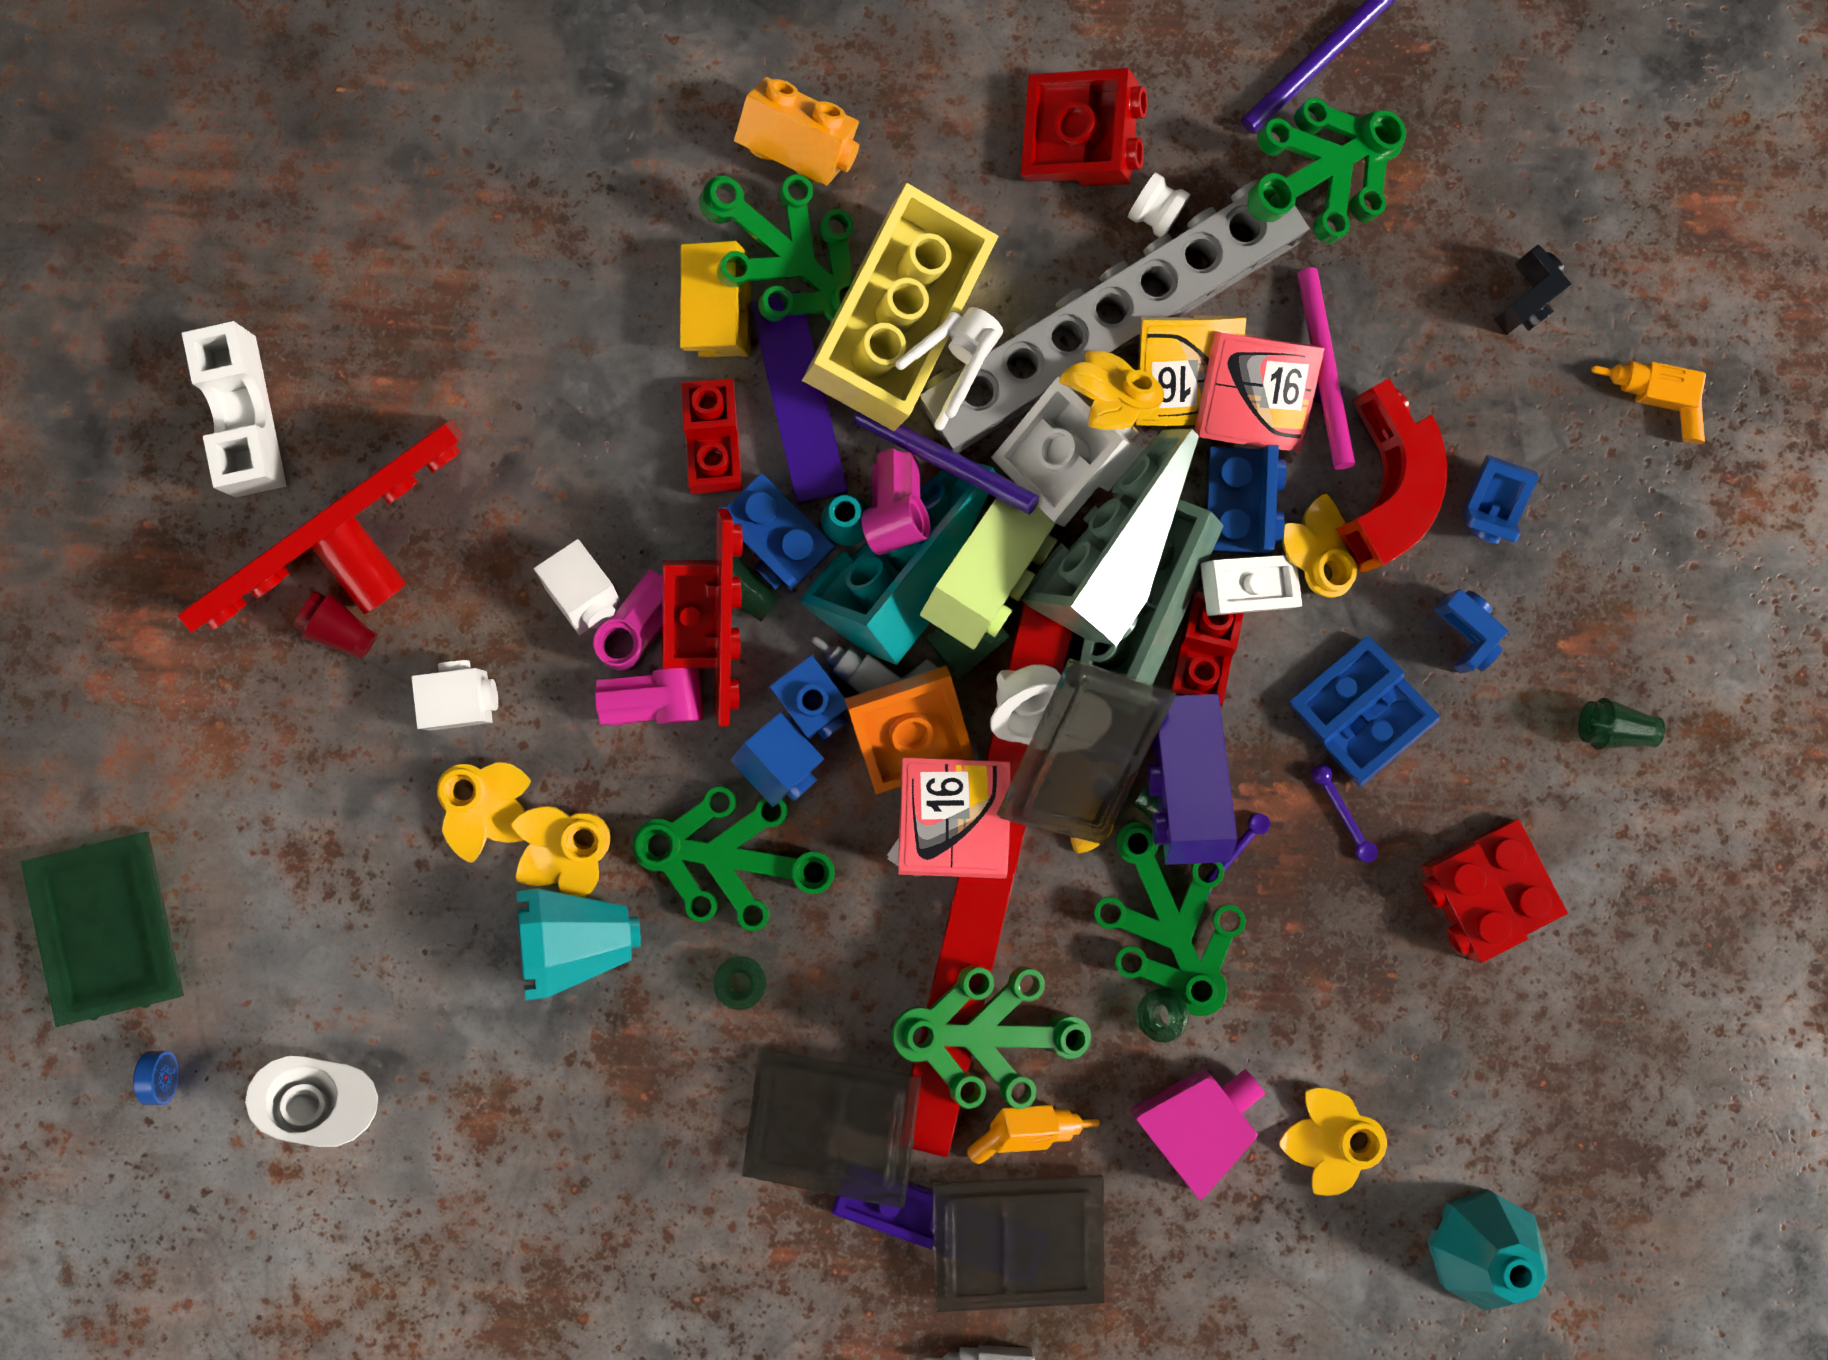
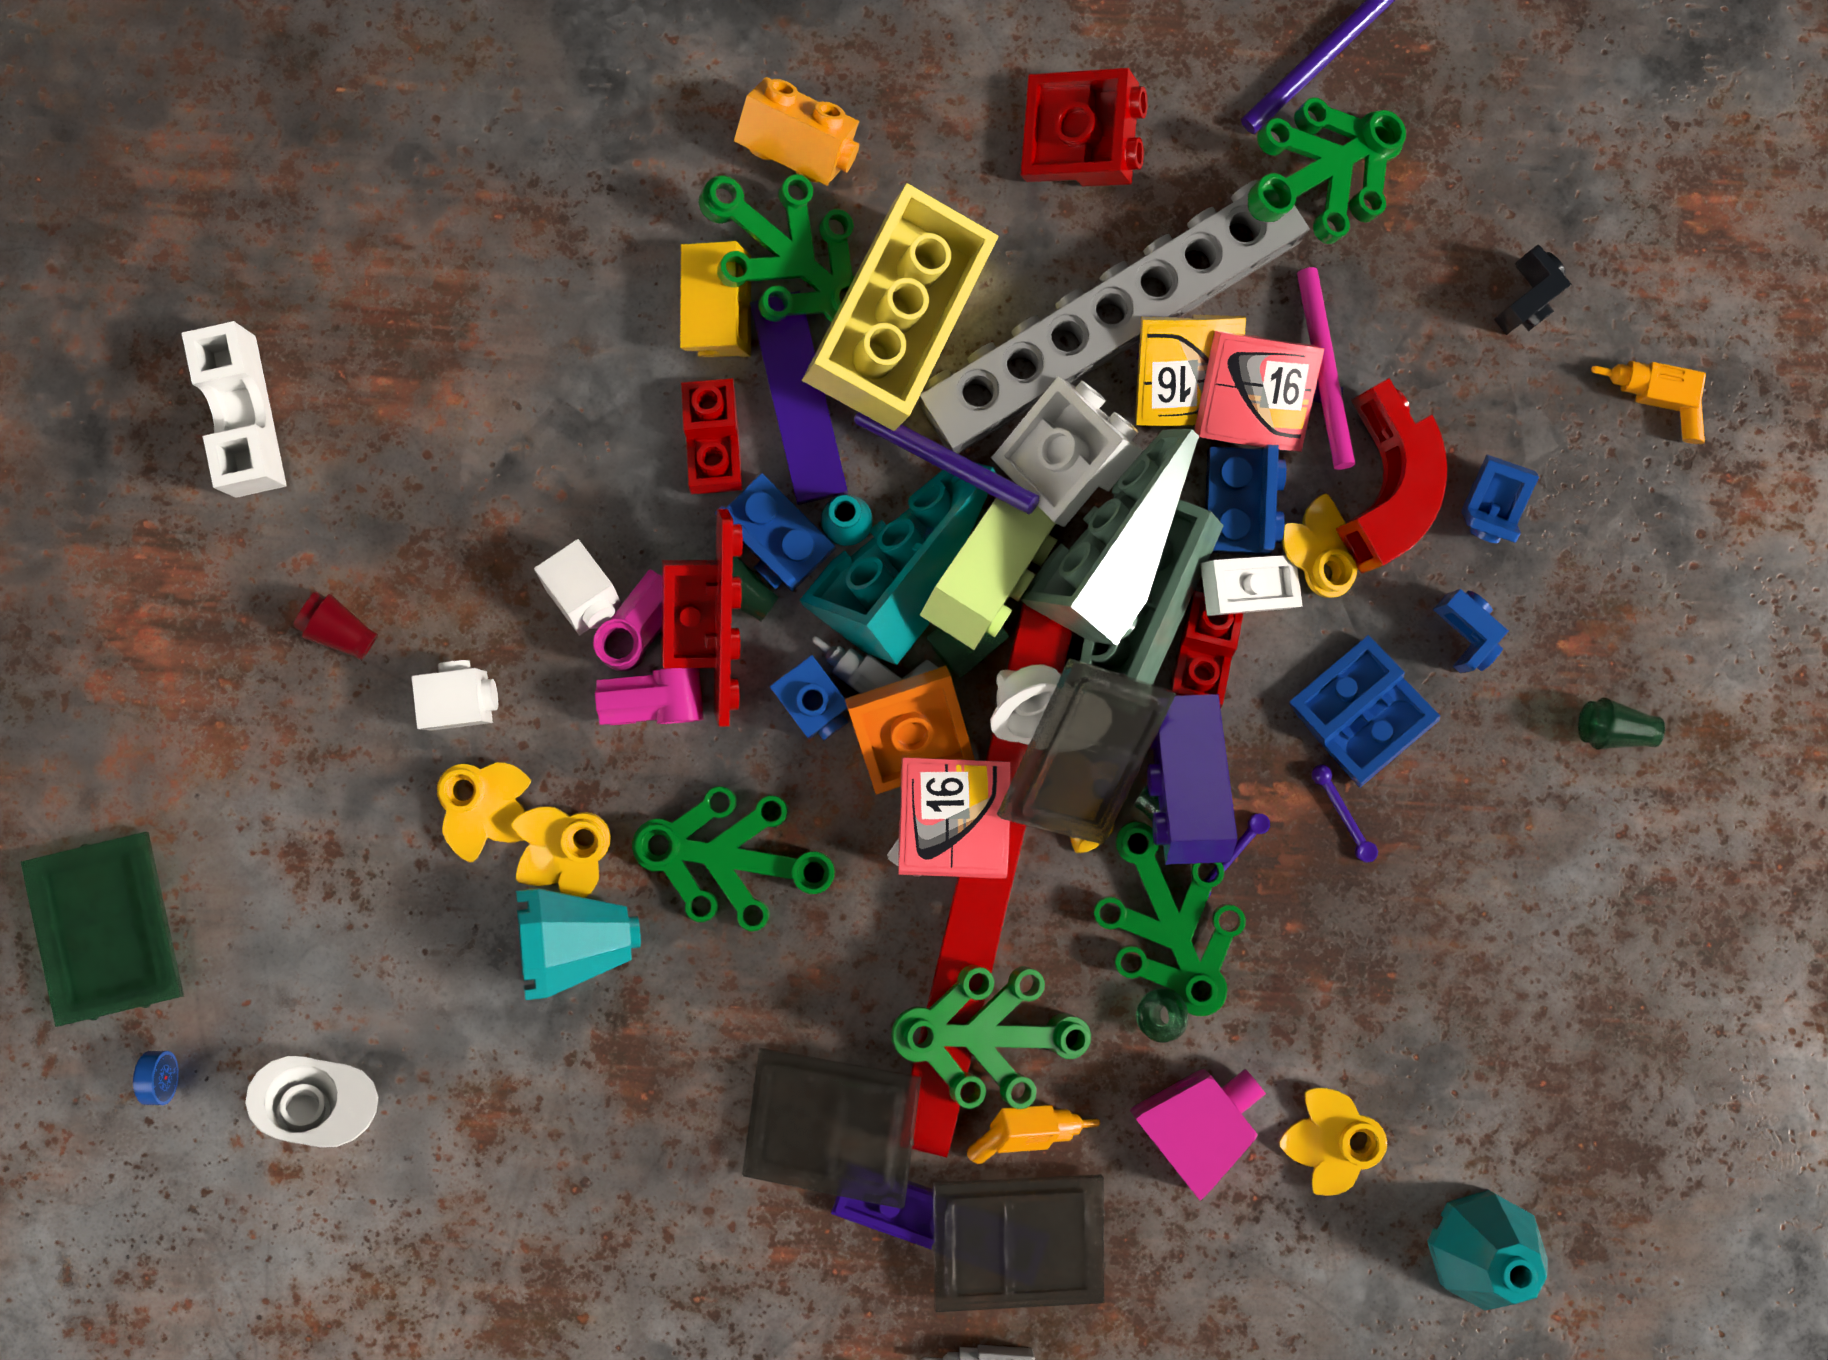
red plate [177,418,464,633] -> none
clear green plate [713,956,767,1010] -> none
blue brick [730,712,824,807] -> none
dark pink piece [861,448,931,555] -> none
white plant [895,307,1003,431] -> none
yellow plate [1059,351,1164,430] -> none
white wheel [1127,172,1191,238] -> none
red plate [1421,819,1568,963] -> none

